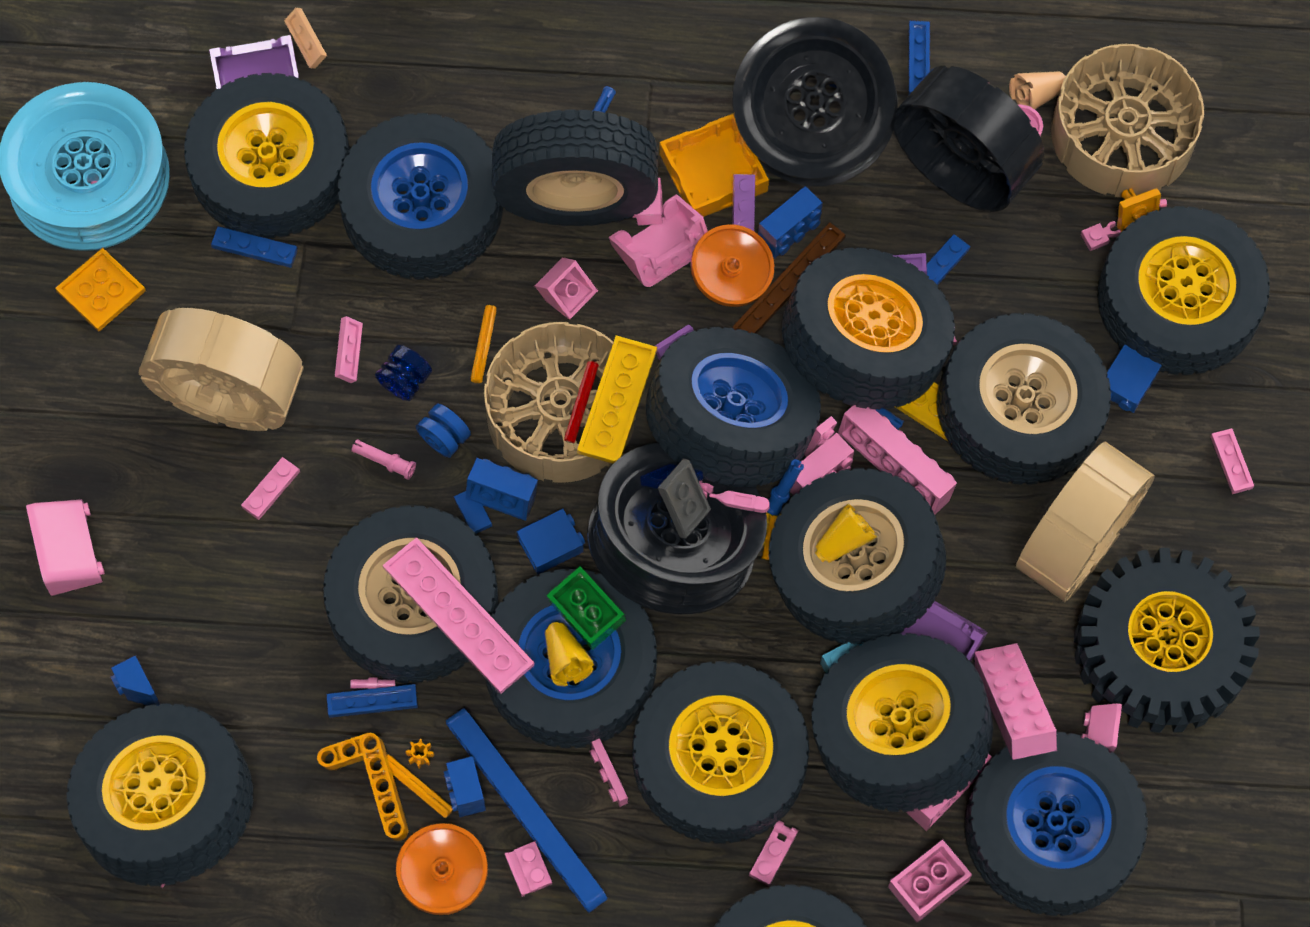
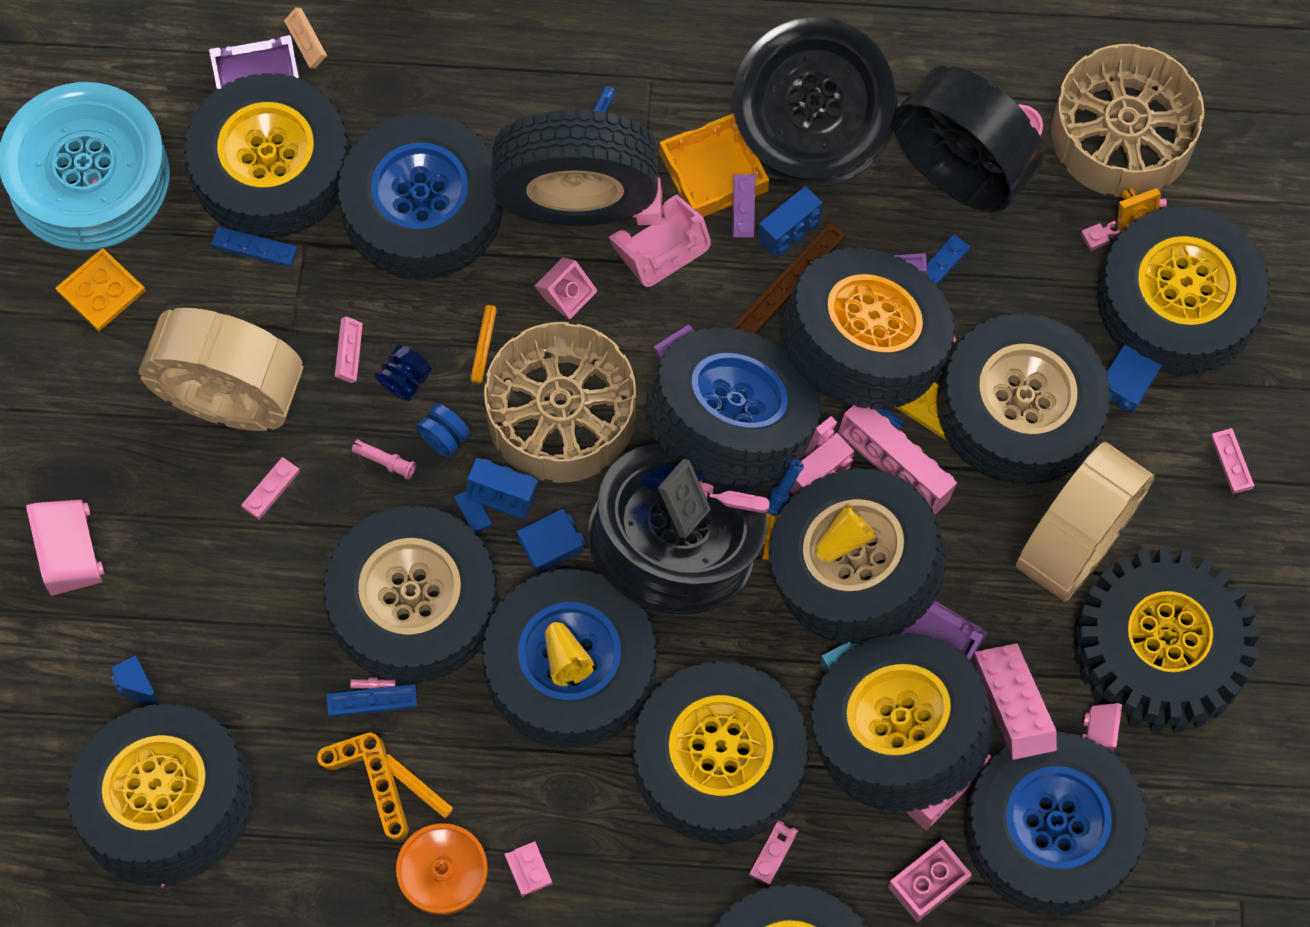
bright pink plate [383,537,534,694] -> none
light orange gear [406,739,434,769] -> none
blue brick [444,756,486,817] -> none
blue beam [445,708,608,913] -> none
green brick [546,566,626,650] -> none
red axle [564,361,599,443] -> none
yellow plate [577,336,657,464] -> none
bright pink plate [589,738,628,807] -> none
orange dish [691,225,774,307] -> none
blue plate [909,21,930,94] -> none
light nougat cone [1009,72,1066,110] -> none

